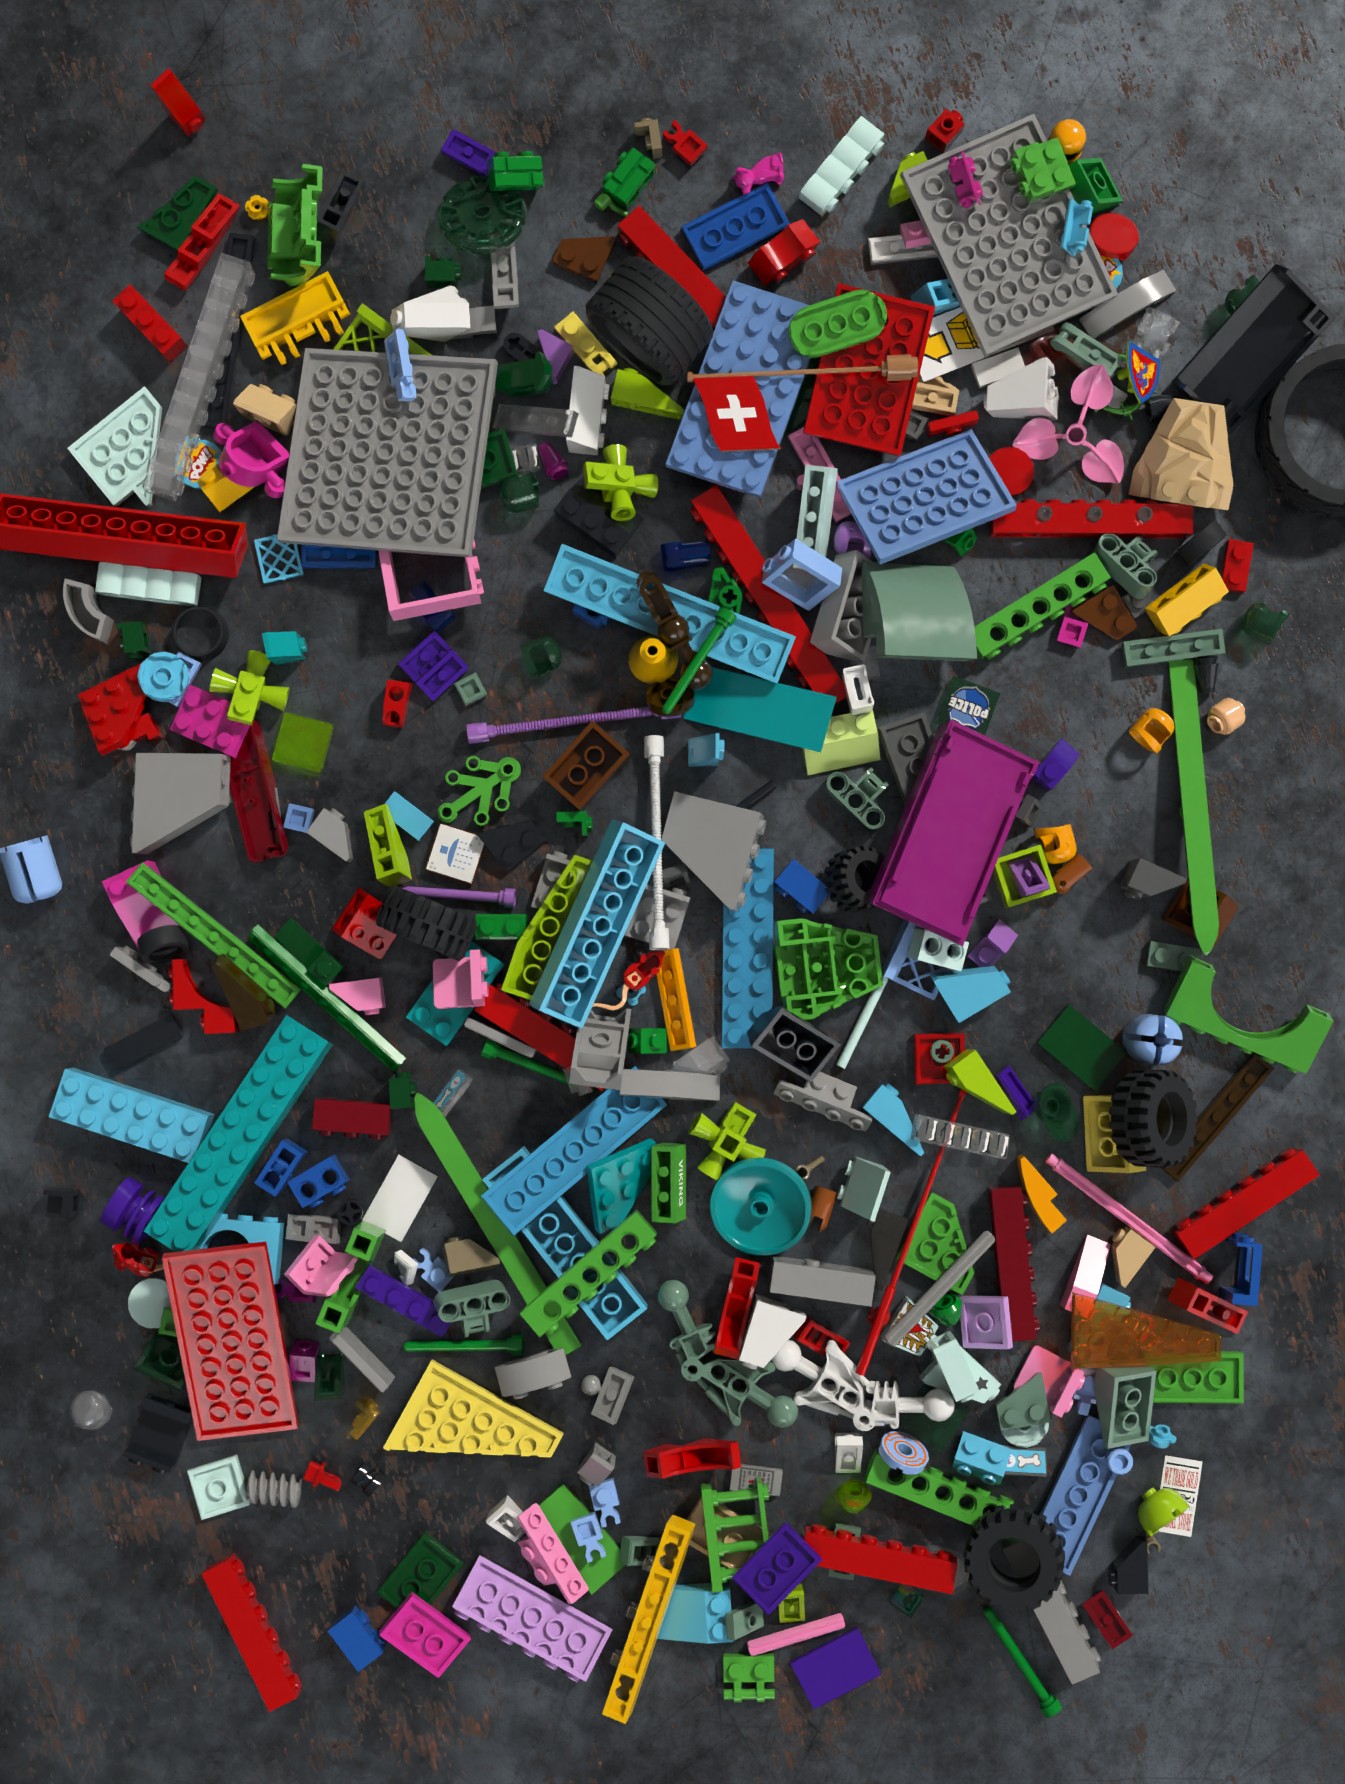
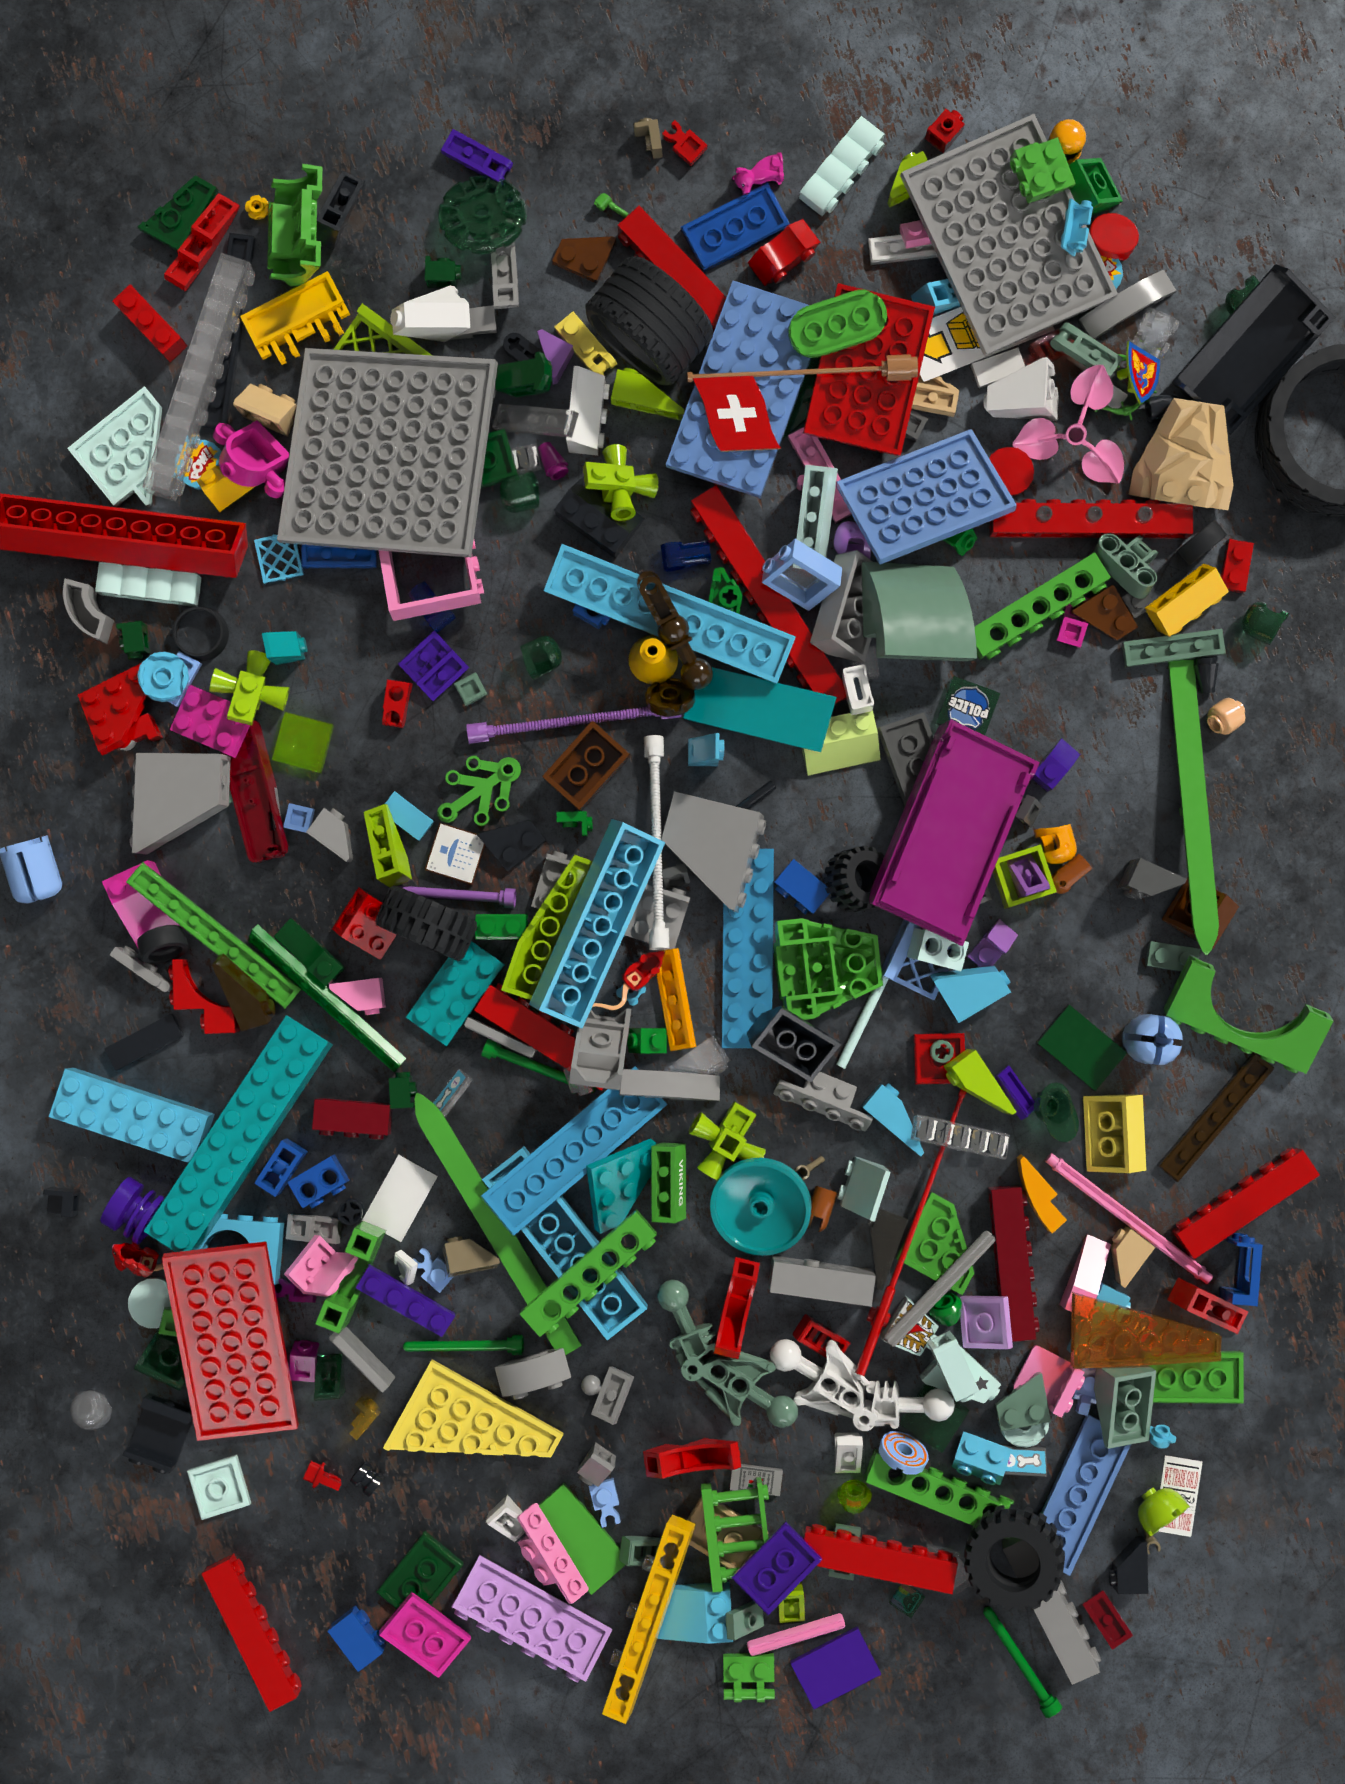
red slope [150,68,206,136] -> none
light grey piece [246,1470,302,1508] -> none
light blue hinge [384,329,416,402] -> none
bright pink bracket [433,949,489,1009] -> none
sand green piece [434,1280,510,1338] -> none
green brick [487,151,544,191] -> none
light blue plate [570,1512,606,1563] -> none
green brick [602,148,656,211] -> none
green piece [662,607,737,714] -> none
white slope [739,1294,806,1369] -> none
sand green piece [825,768,889,831] -> none
red plate [926,410,979,438] -> none
dark pink hinge [948,151,983,209] -> none
light blue tile [1106,1447,1133,1475] -> none
black tyre [1109,1070,1198,1168] -> none
light orange helmet [1128,708,1174,754] -> none

